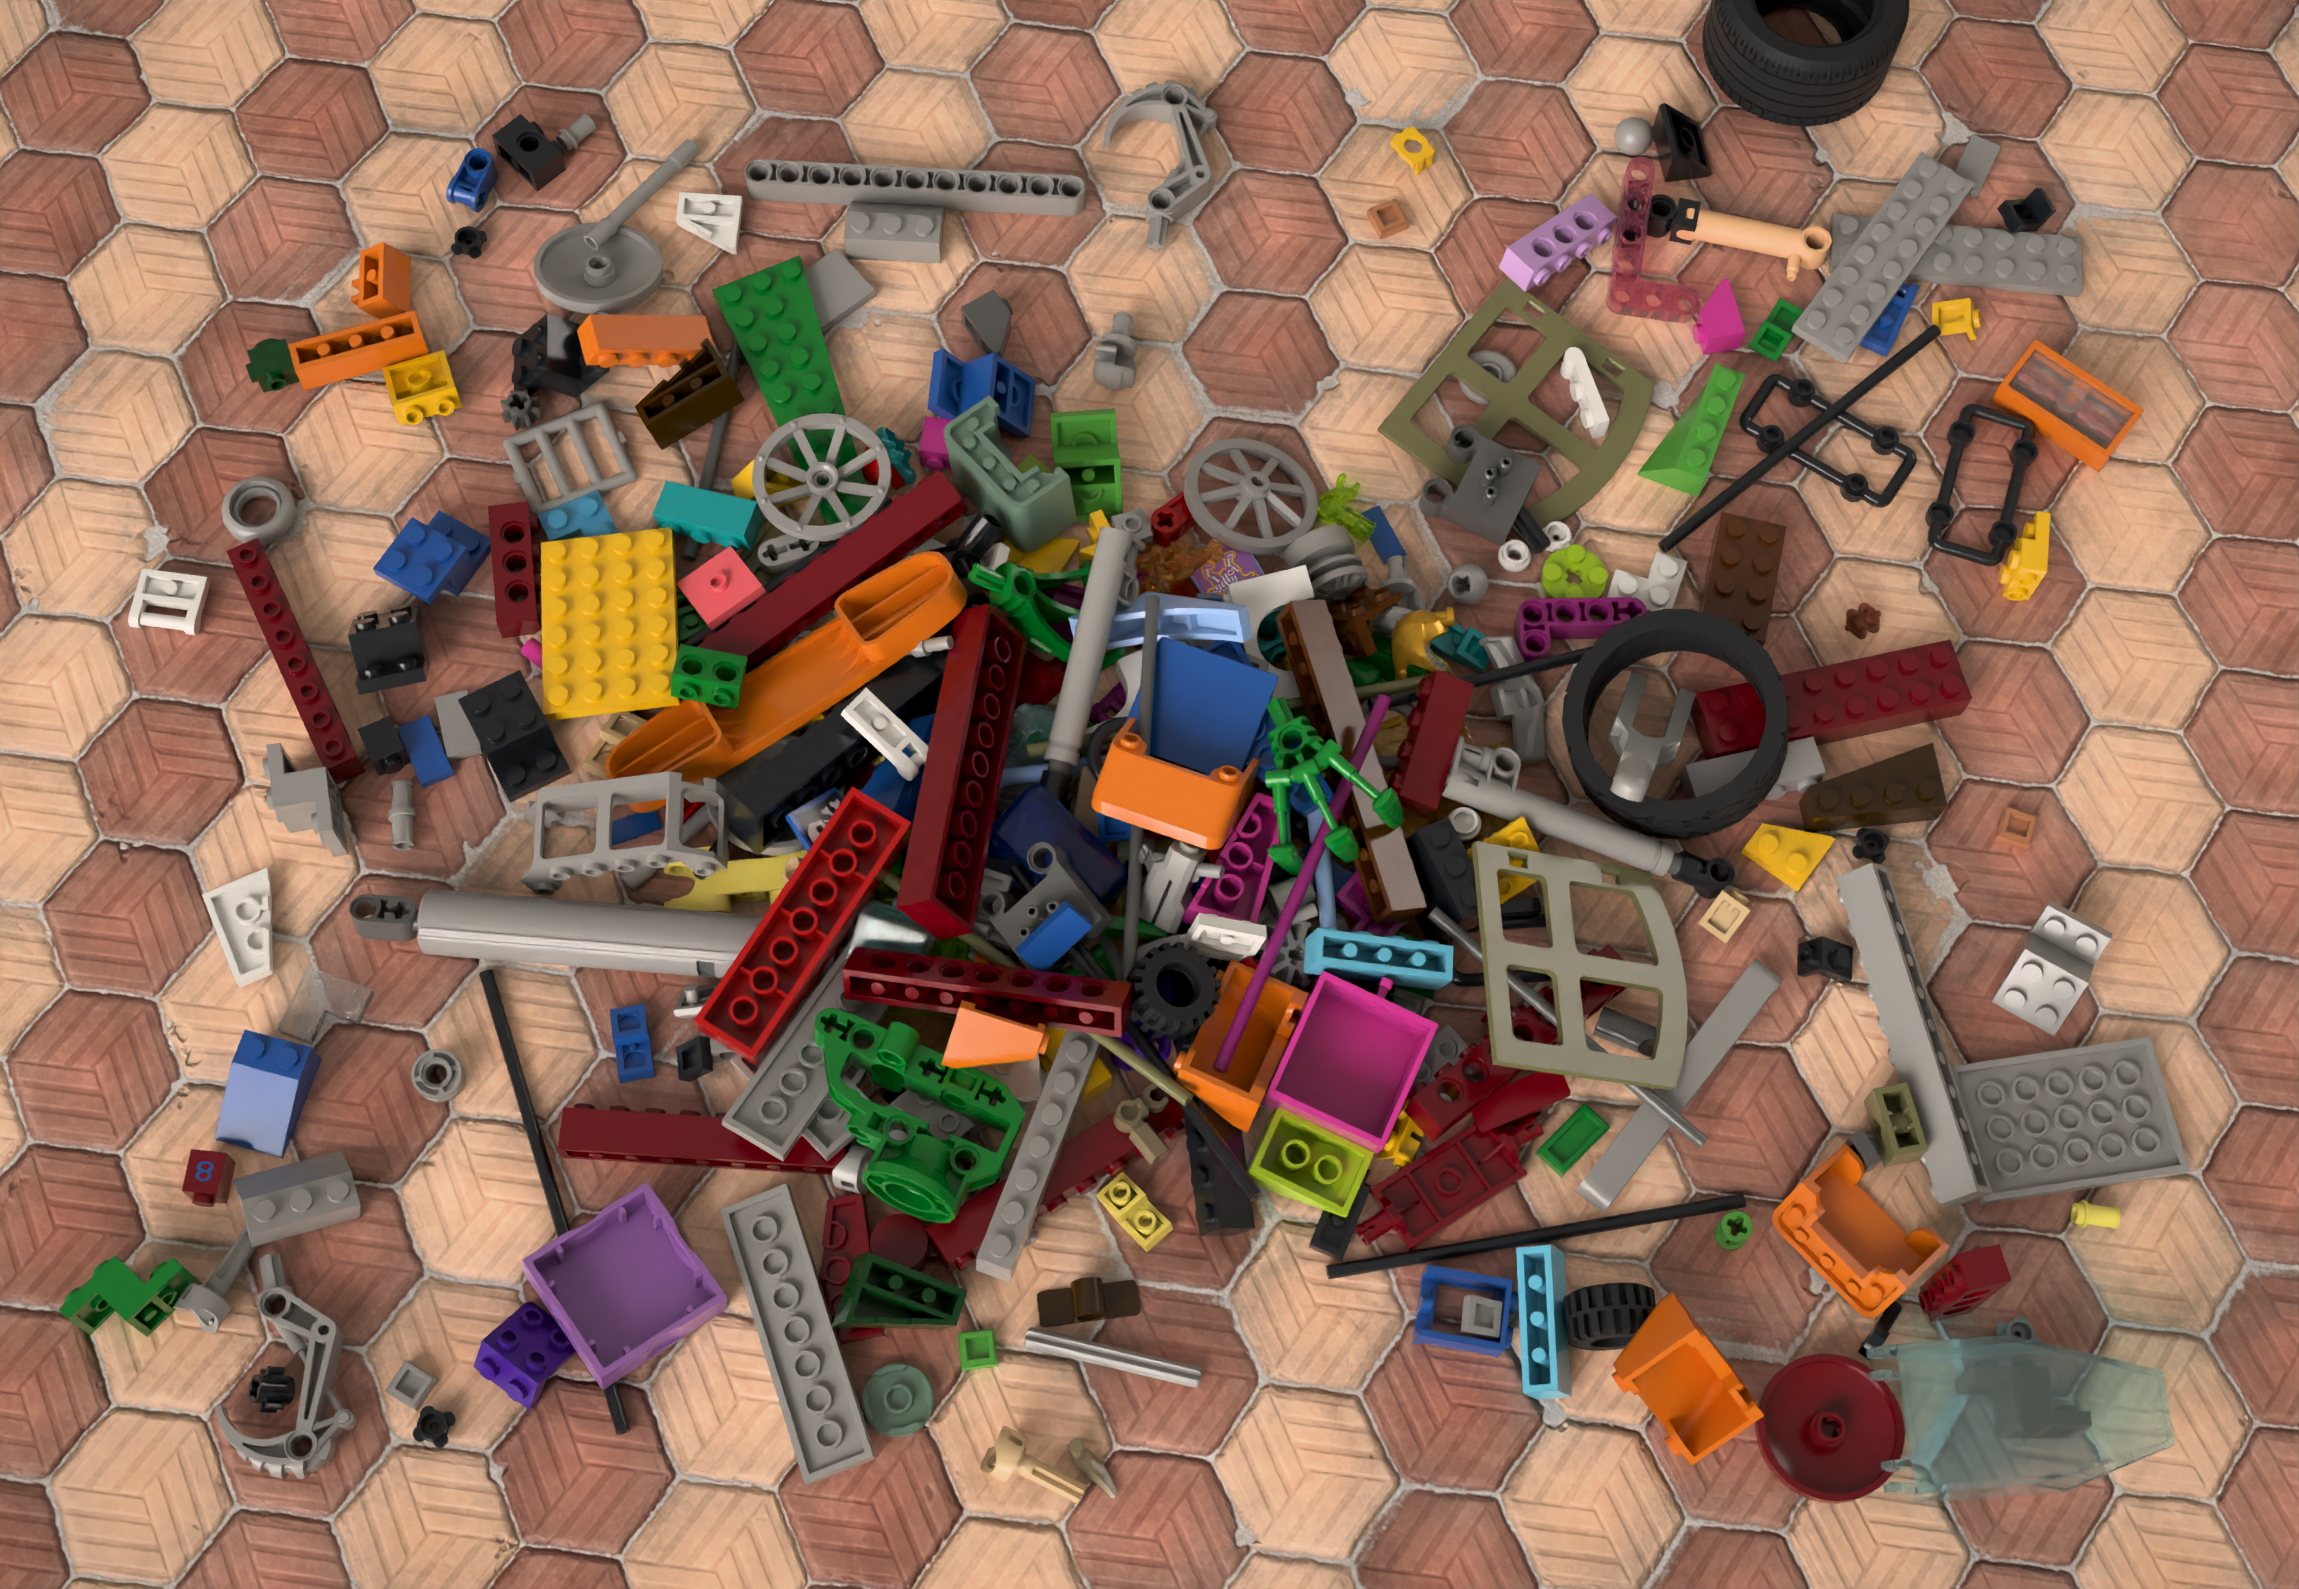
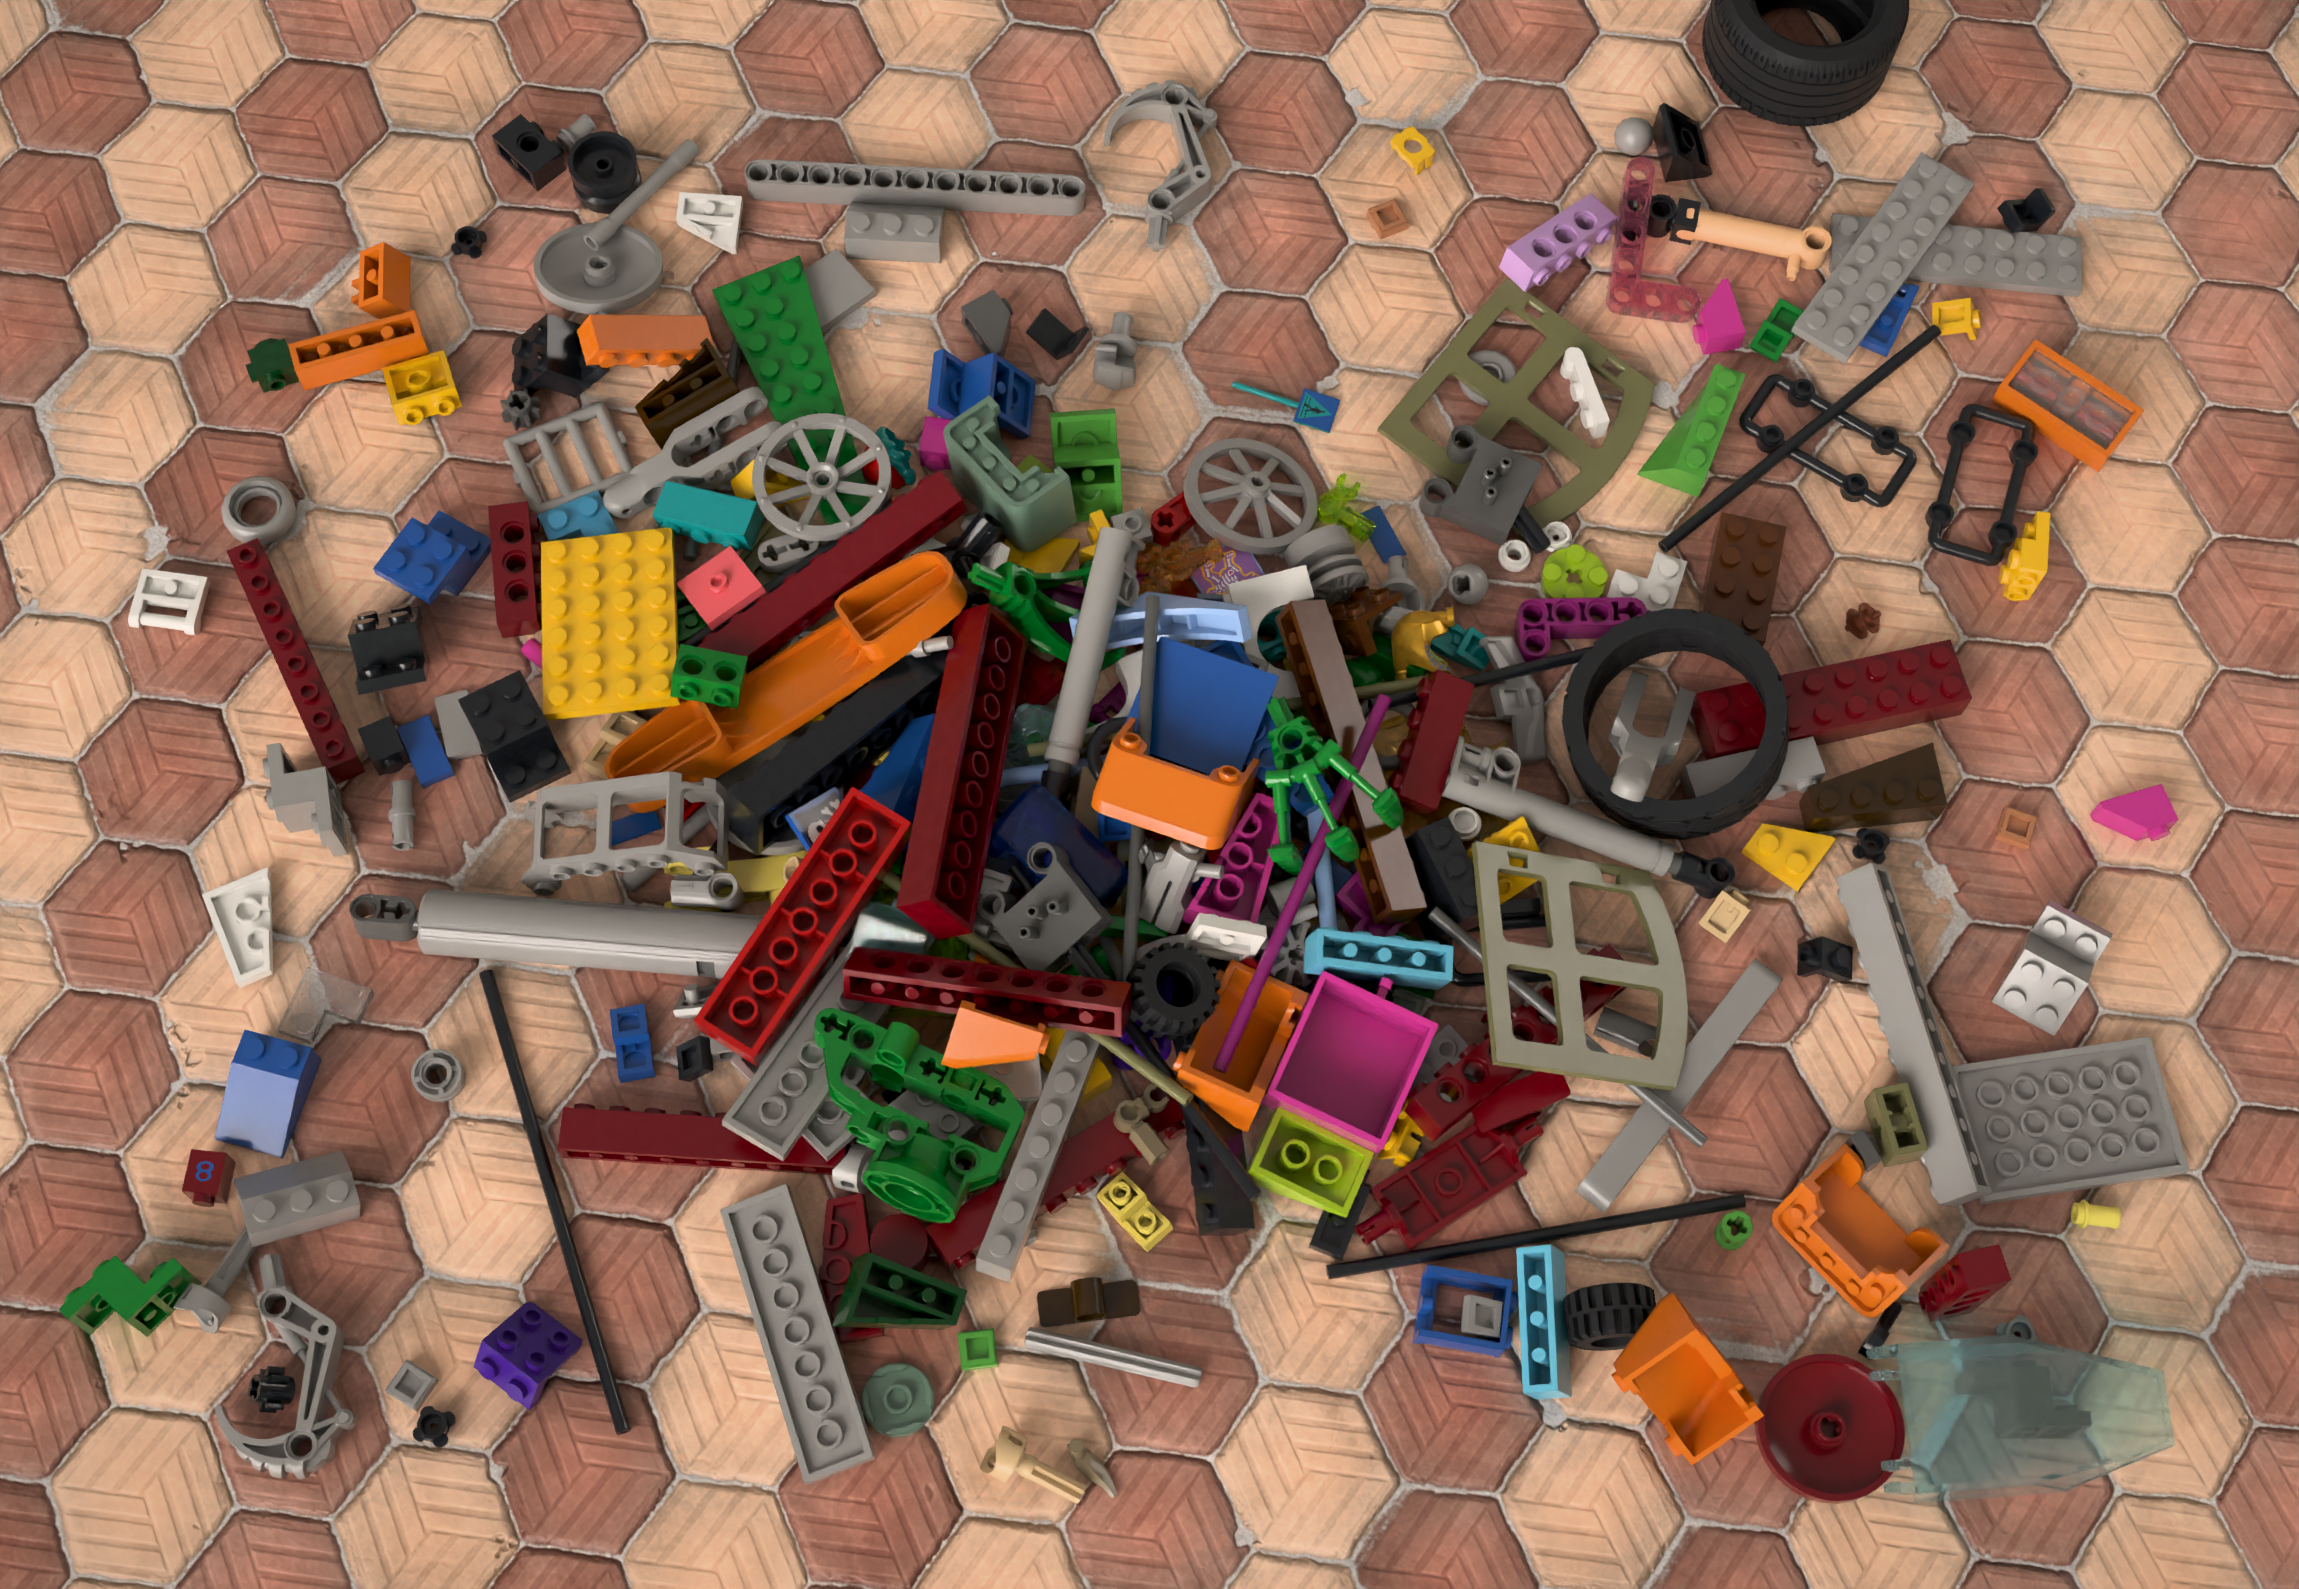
blue piece [446,148,498,212] -> none
medium lavender tile [522,1182,727,1390] -> none
white plate [840,688,928,781] -> none
blue tile [1015,901,1093,971] -> none
green tile [1536,1103,1610,1178] -> none
light grey tile [1955,134,2001,198] -> none
none -> black wheel [567,131,642,214]
none -> light grey piece [603,387,789,519]
none -> light grey piece [670,872,744,912]
none -> black bracket [1026,308,1089,360]
none -> piece [1231,381,1340,433]
none -> dark pink slope [2090,784,2179,841]

